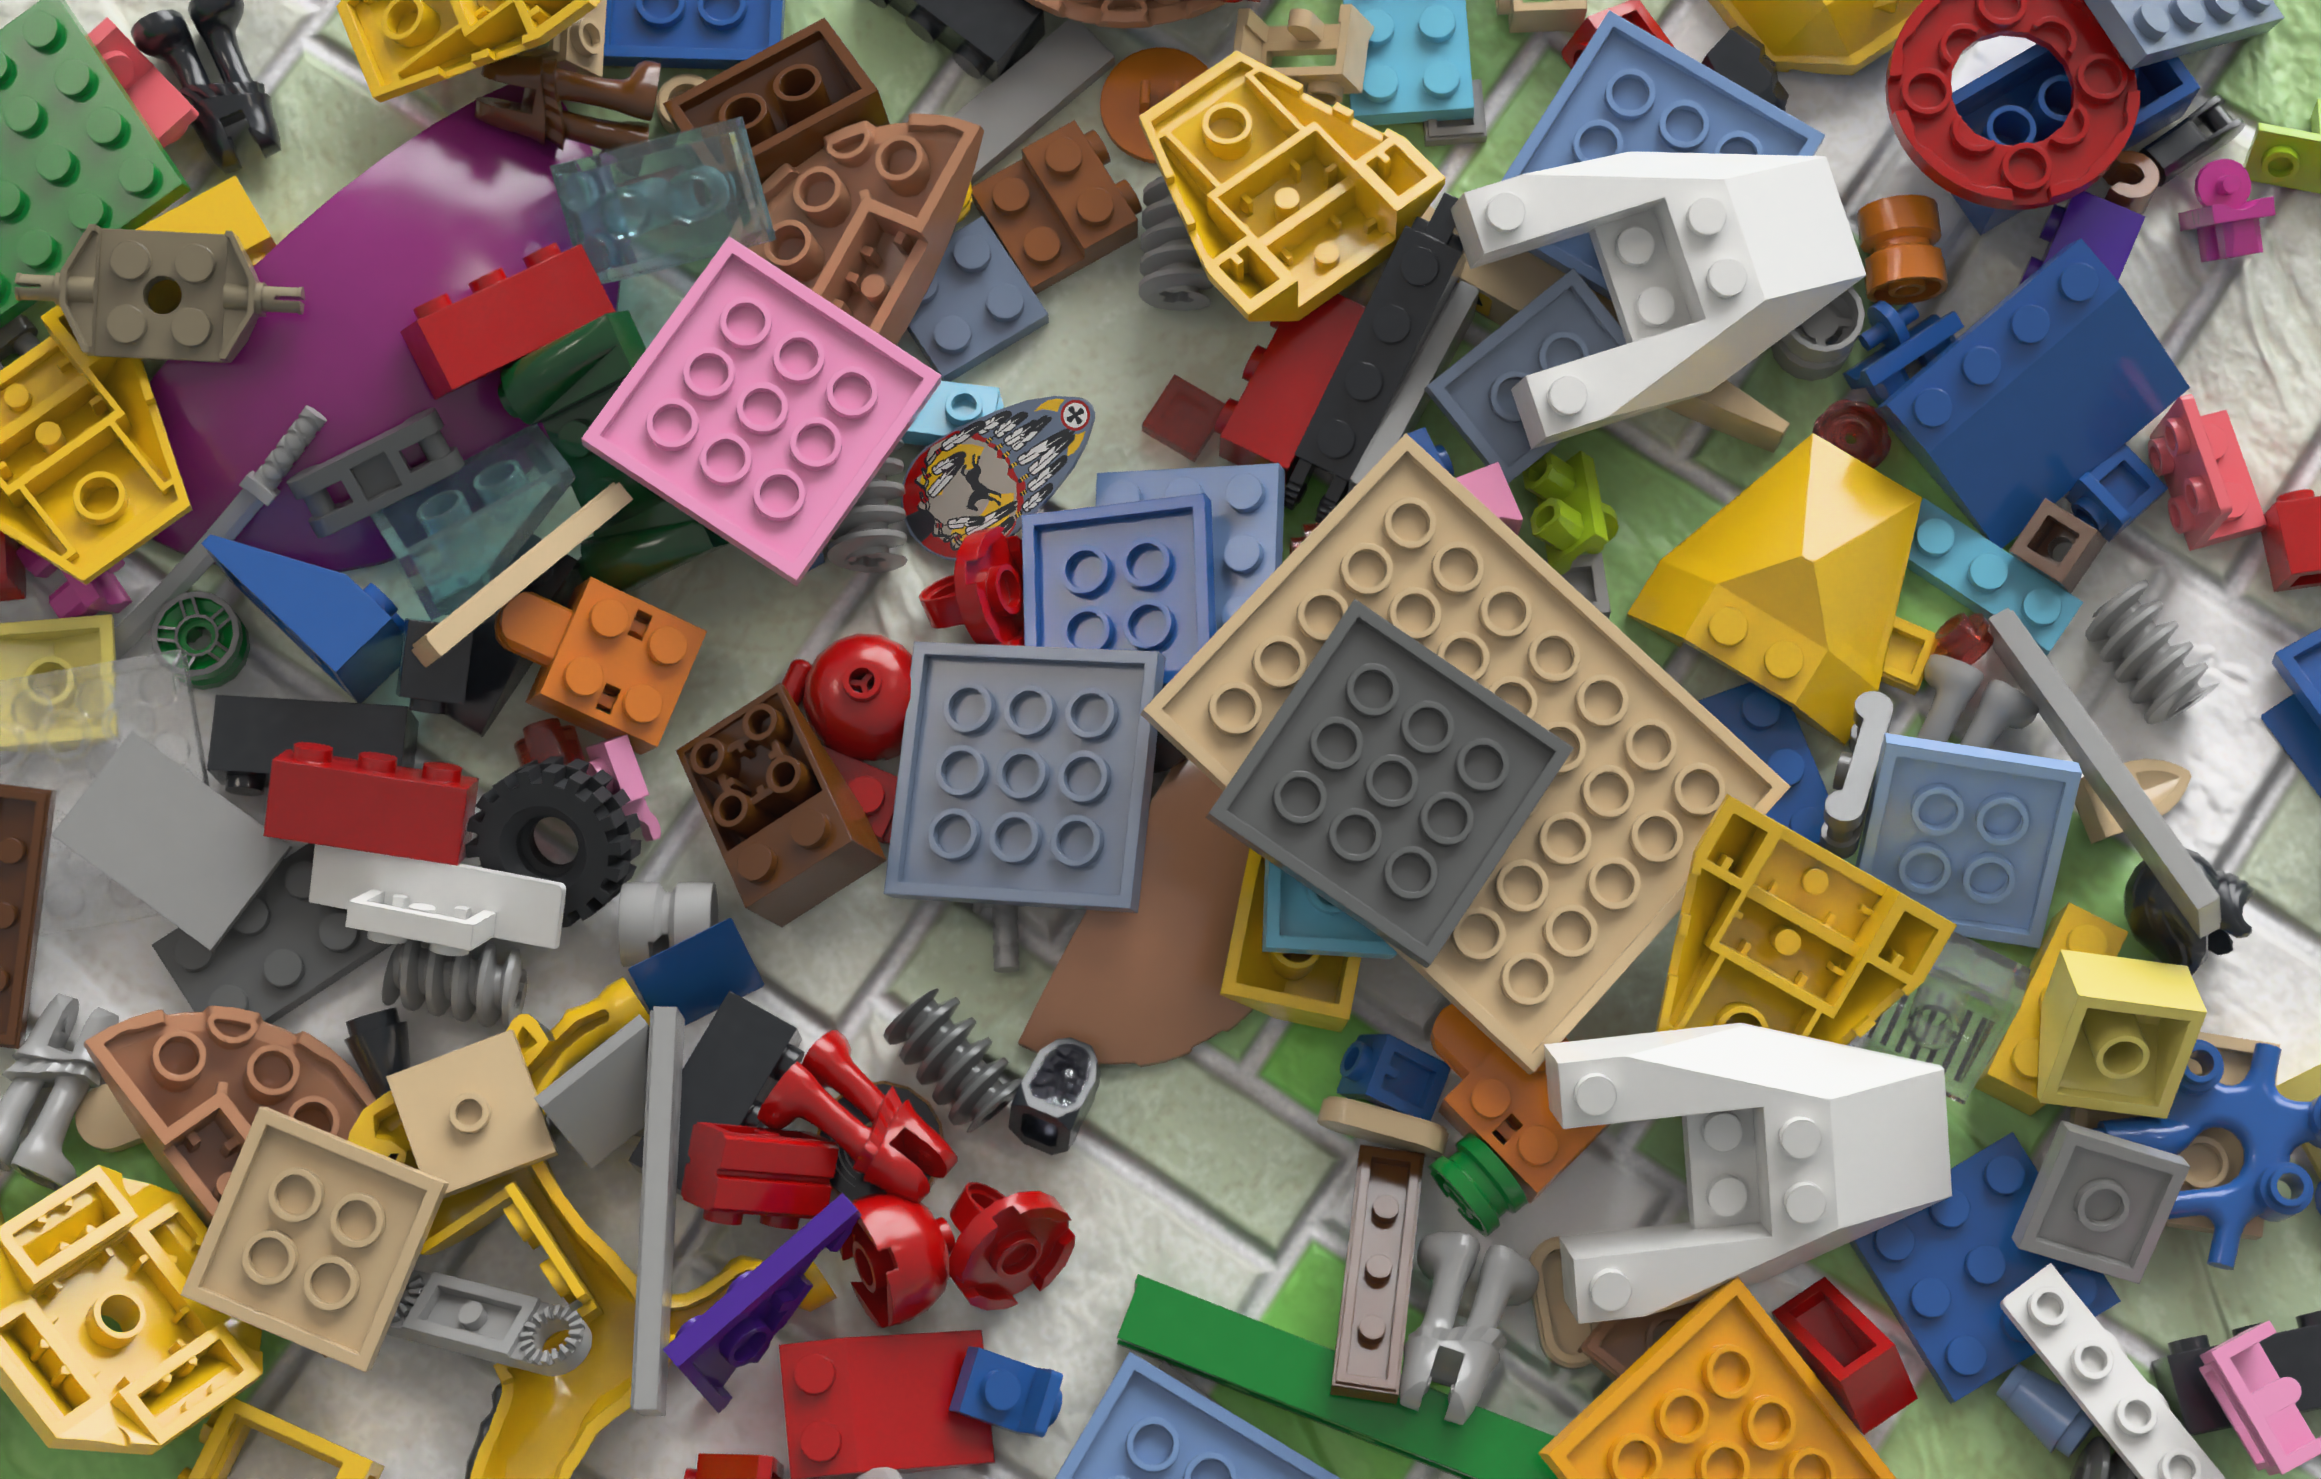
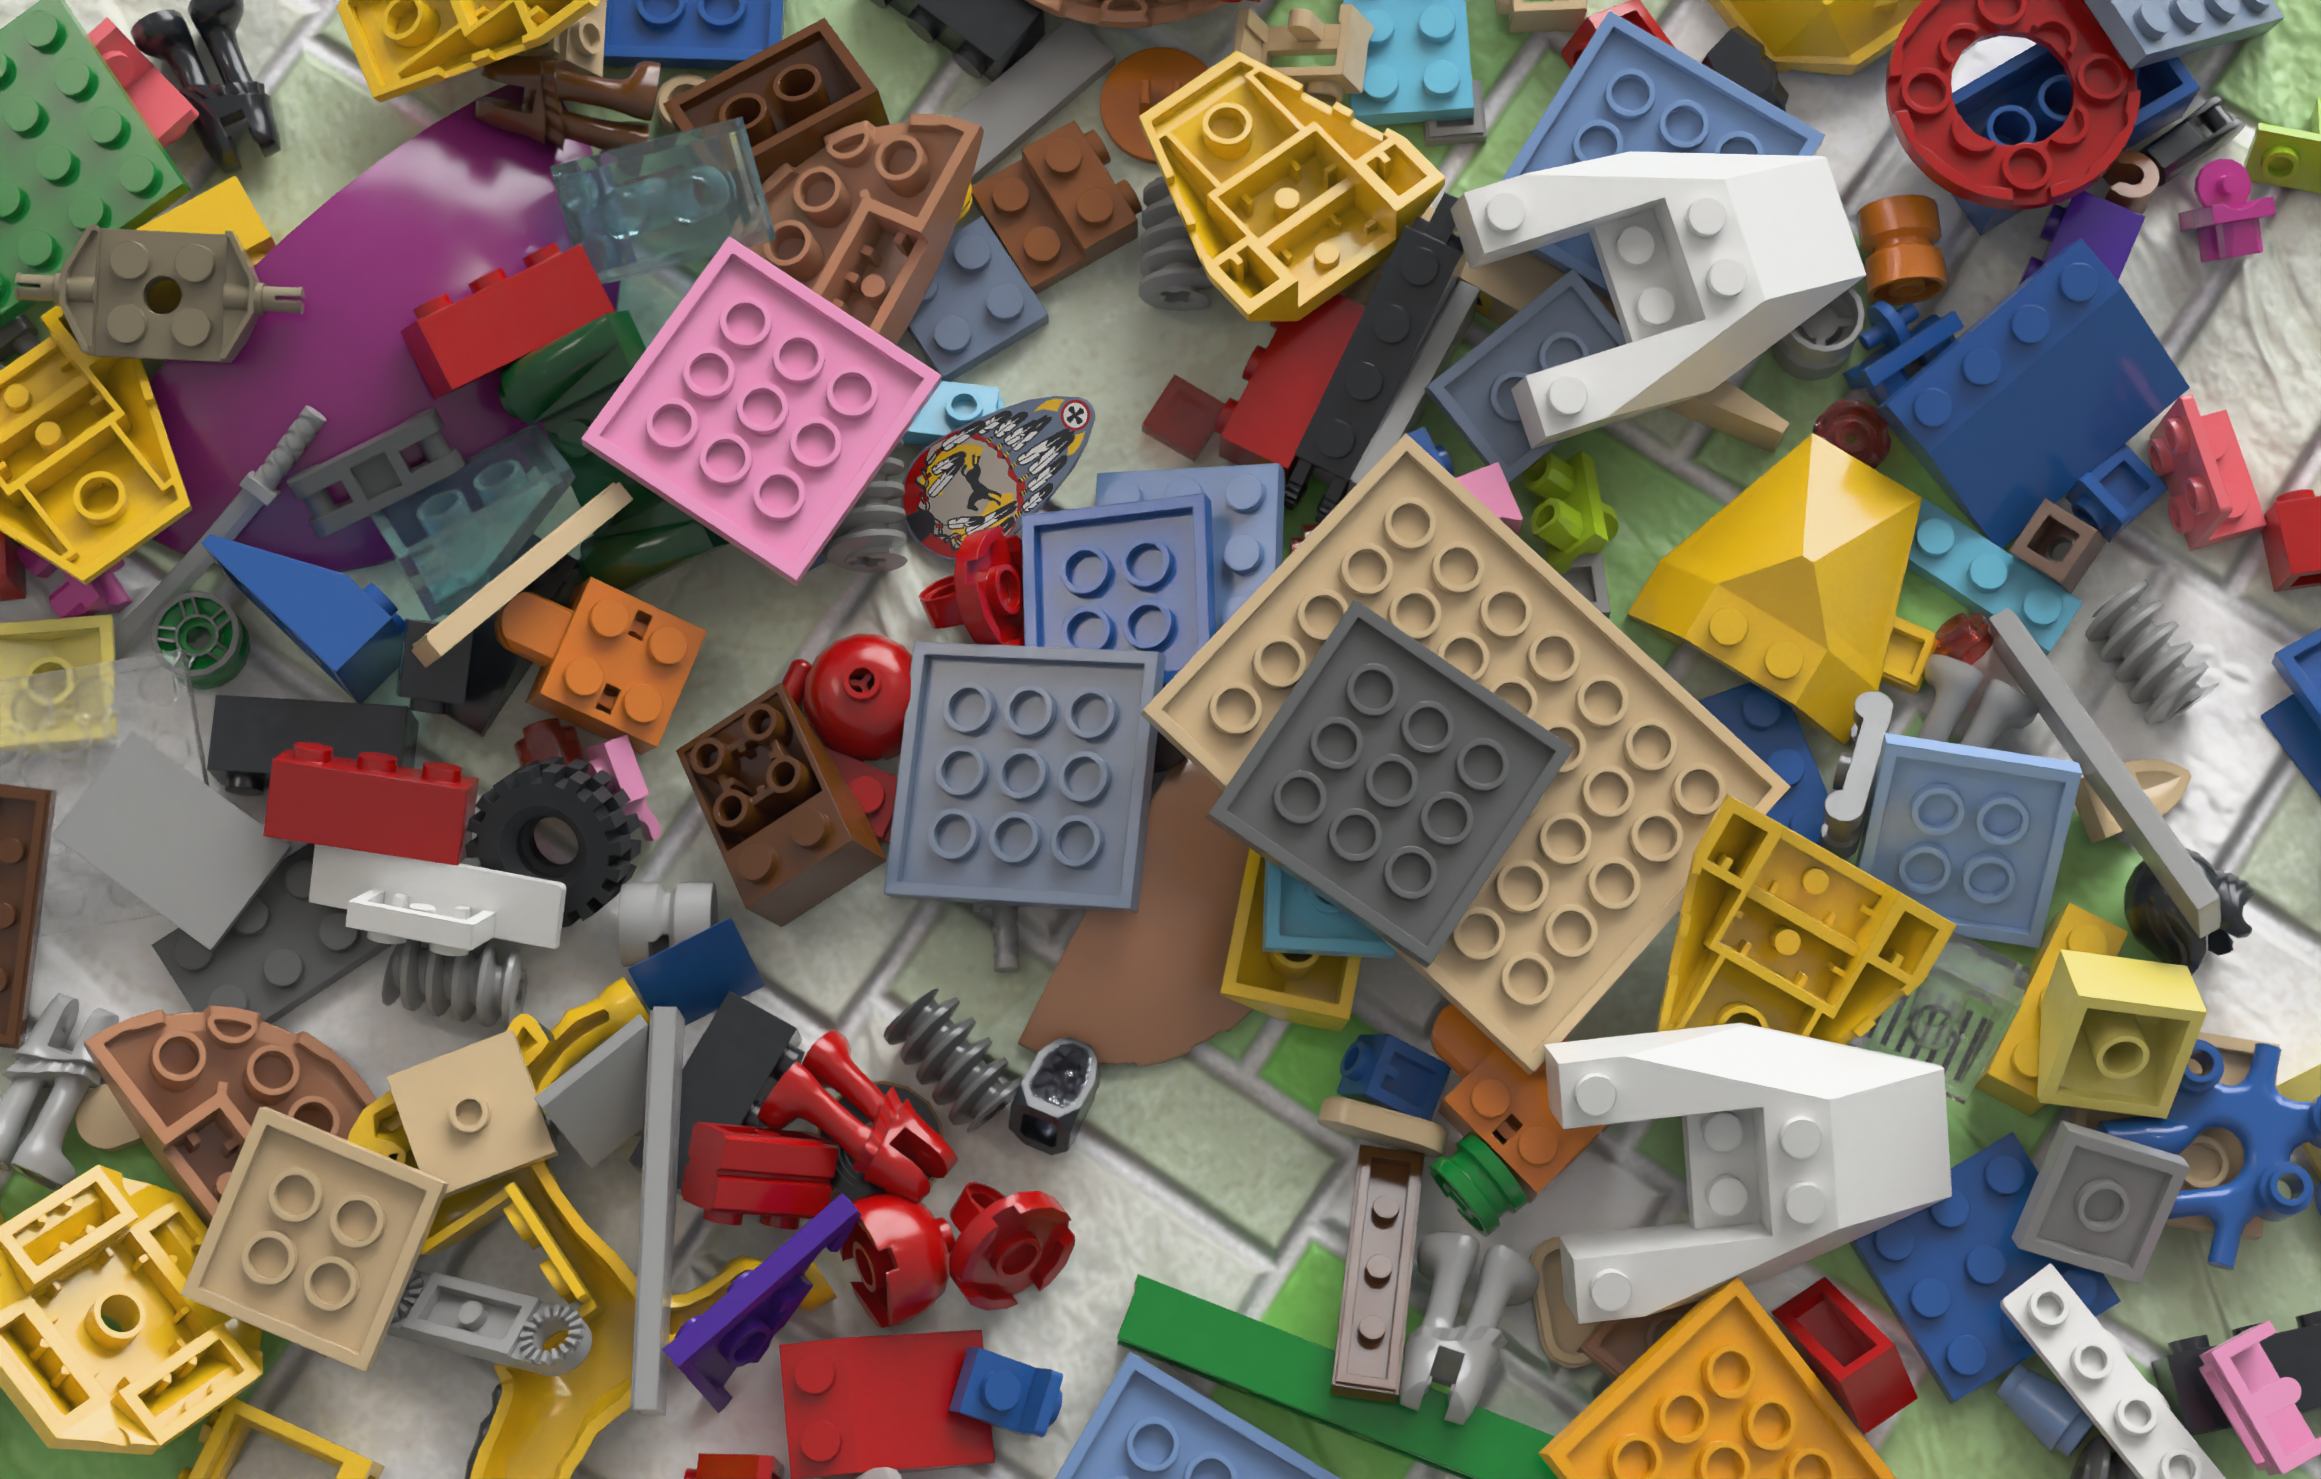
black cone [344,1007,411,1100] -> none

